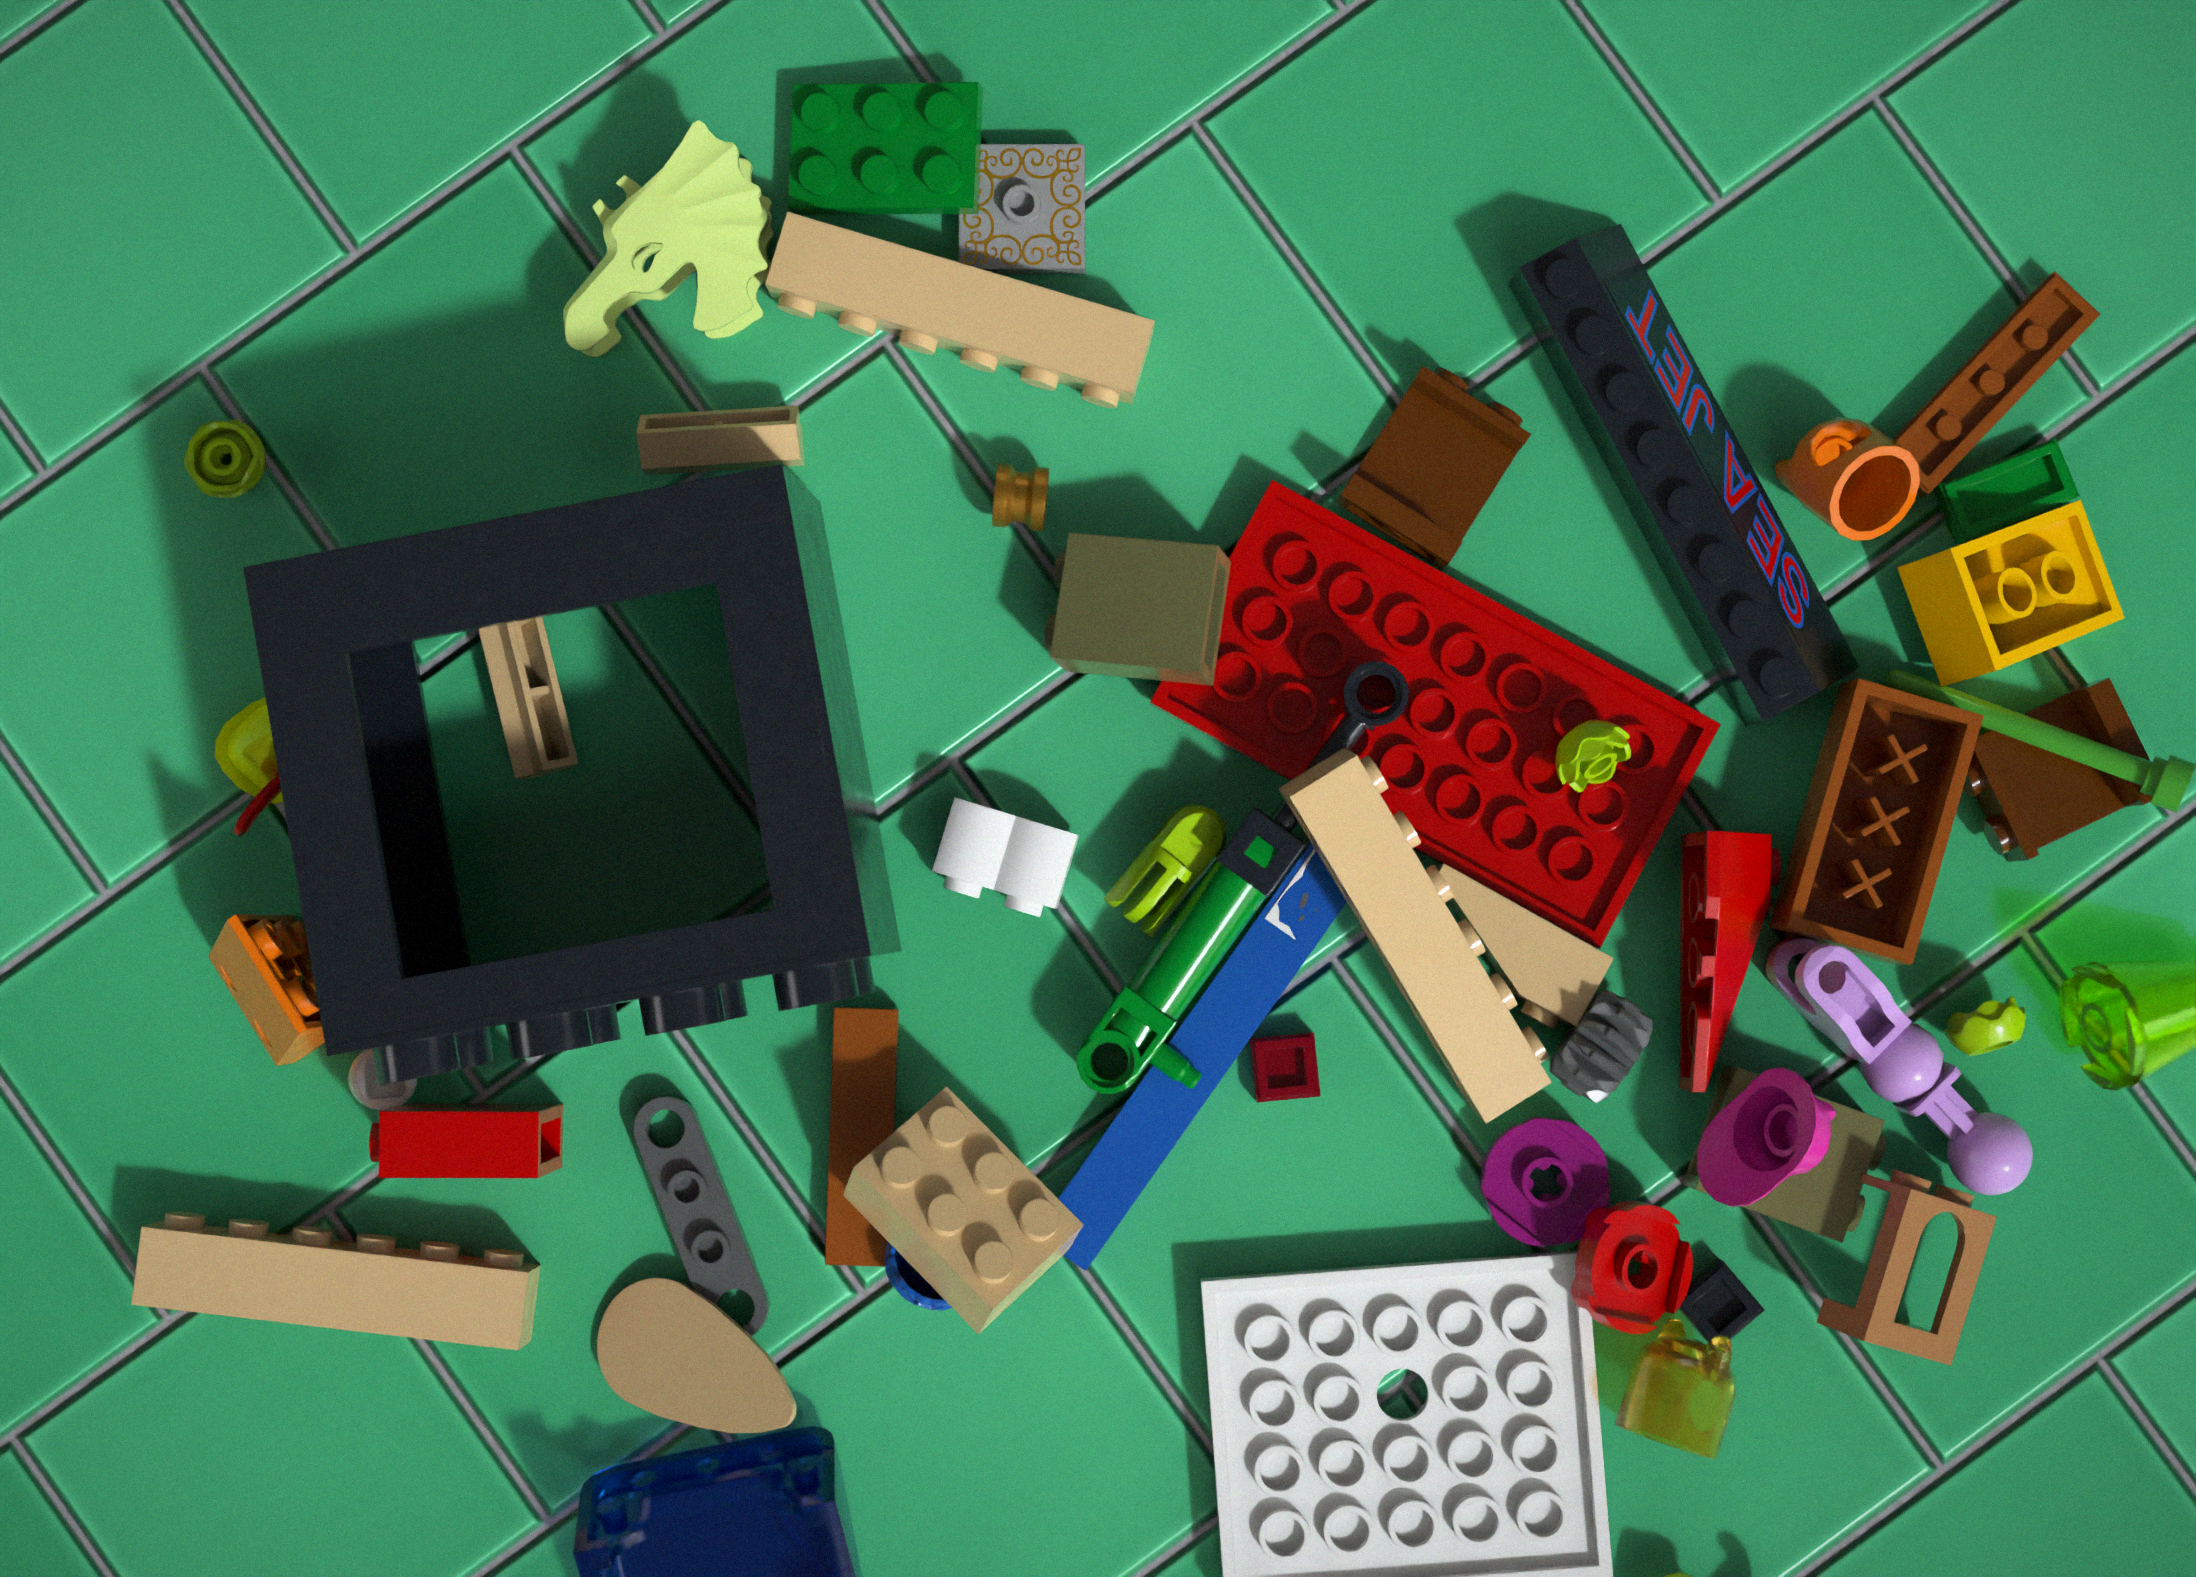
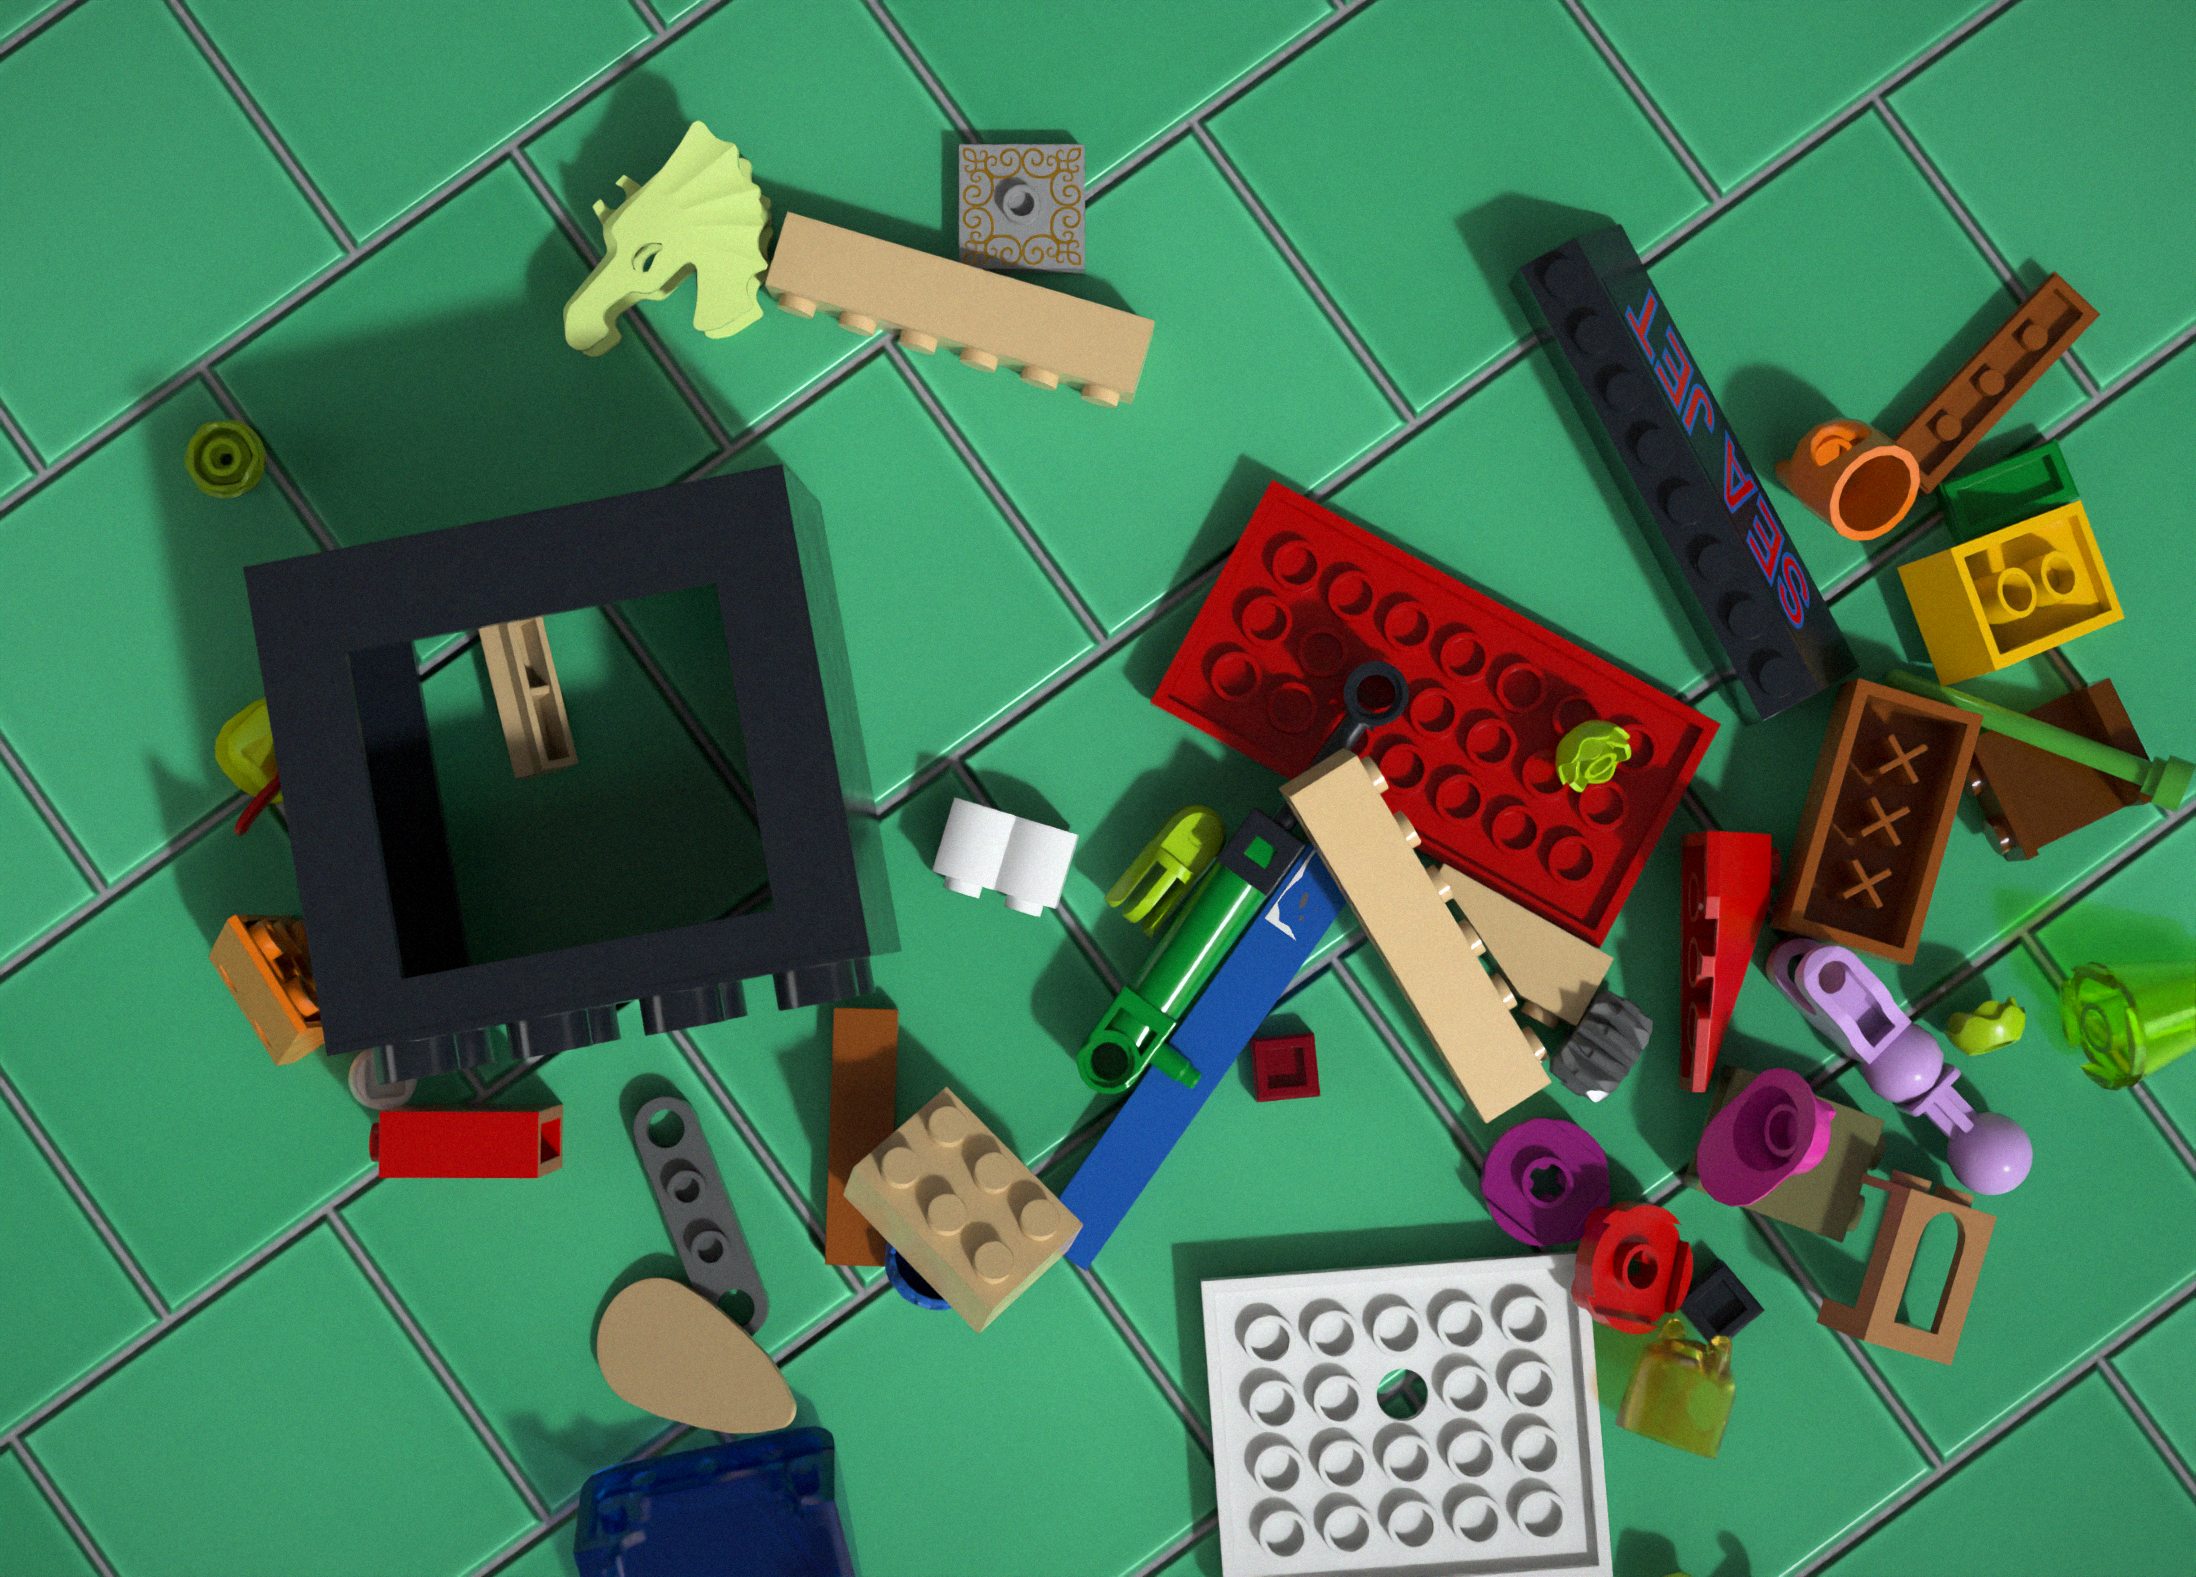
tan brick [131,1211,541,1350] -> none
tan piece [636,405,804,475] -> none
green plate [788,82,983,215] -> none
pearl gold wheel [992,463,1049,531] -> none
olive brick [1045,533,1231,686] -> none
reddish brown panel [1336,366,1531,571] -> none

